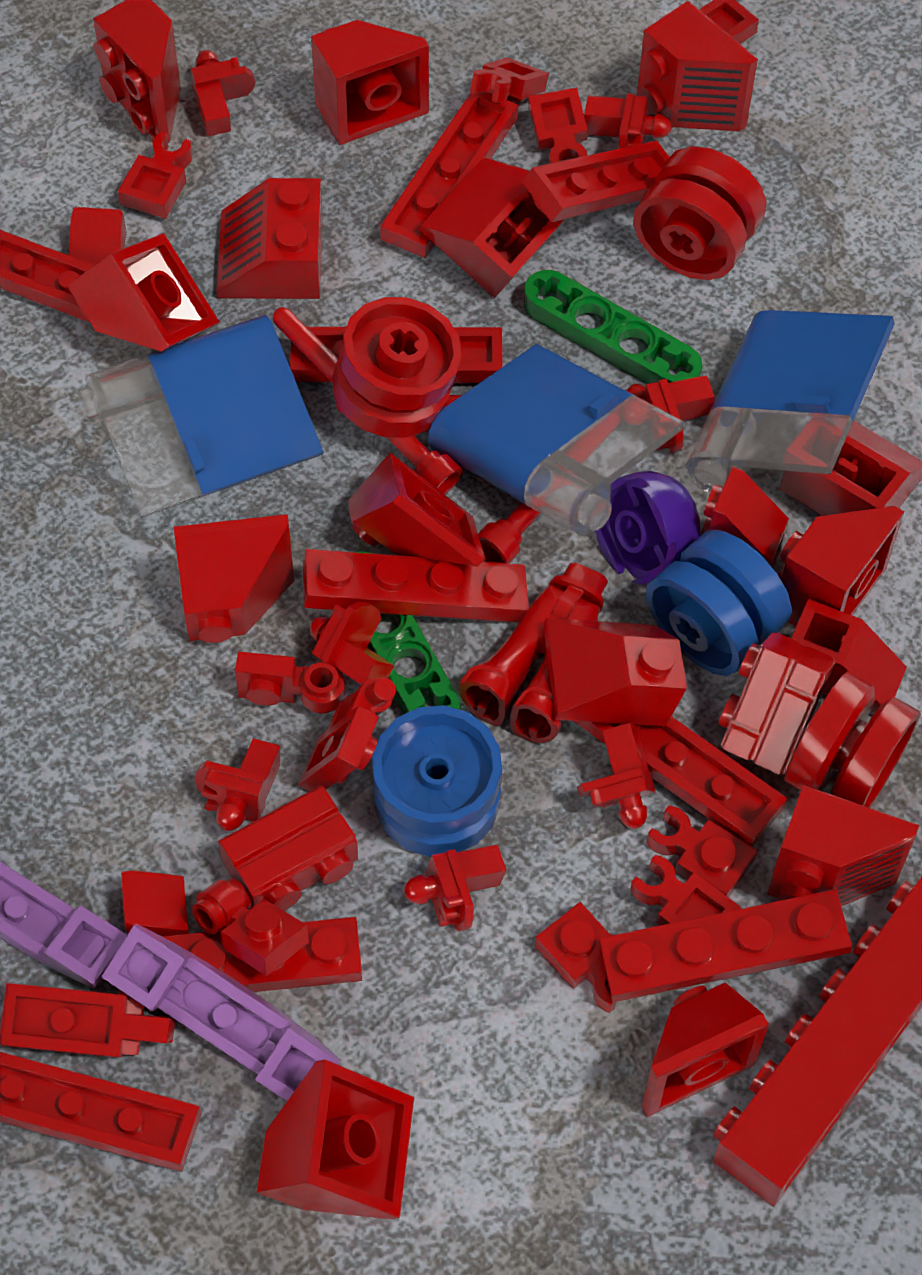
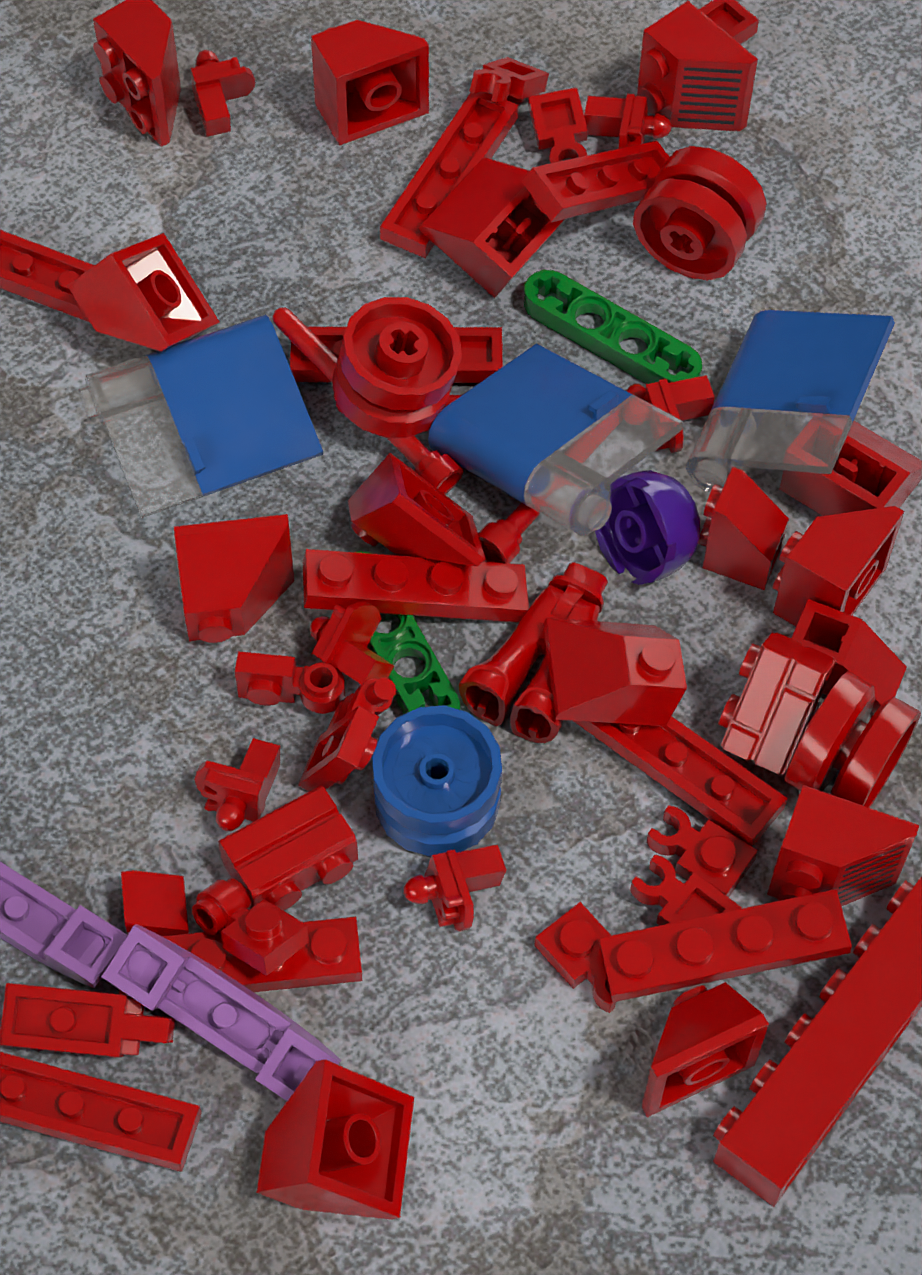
red slope [69,207,127,265] -> none
red plate [117,131,193,219] -> none
red slope [216,178,323,299] -> none
red piece [577,723,656,829] -> none
blue wheel [645,530,792,676] -> none

